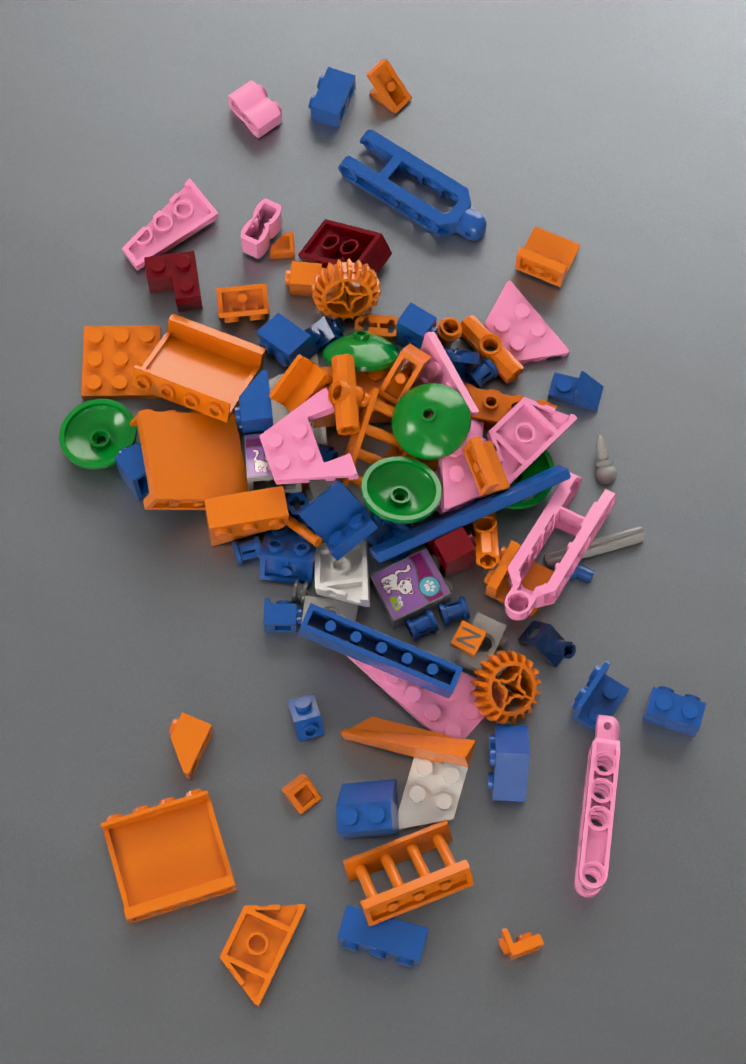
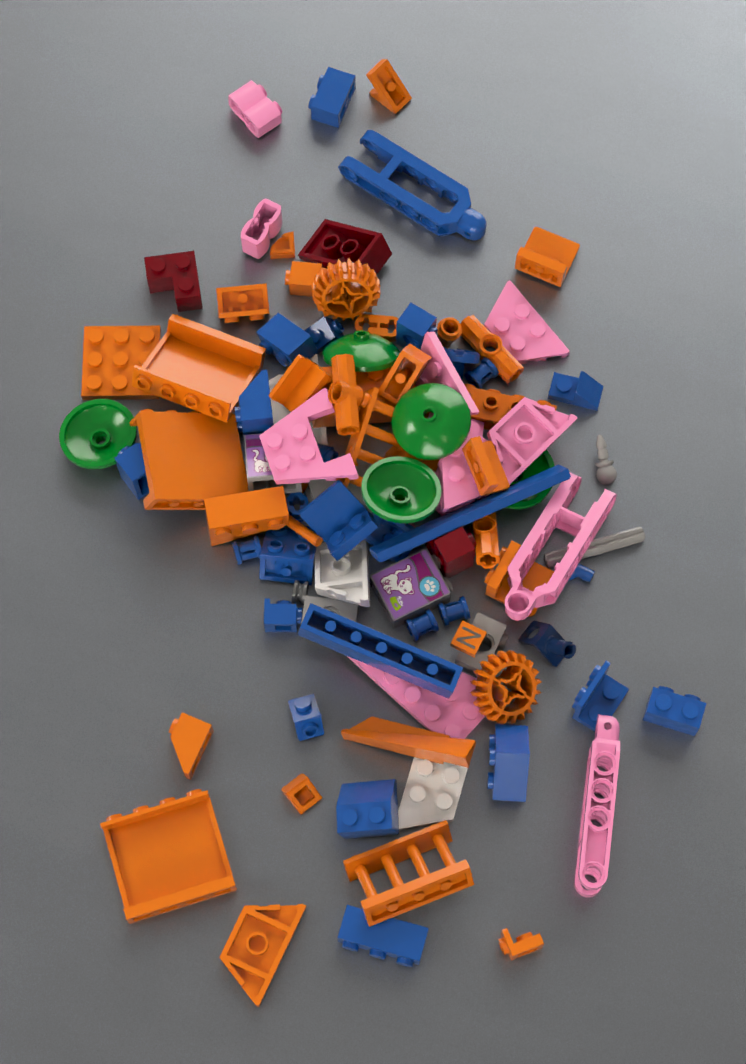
bright pink wing [122,178,219,271] -> none

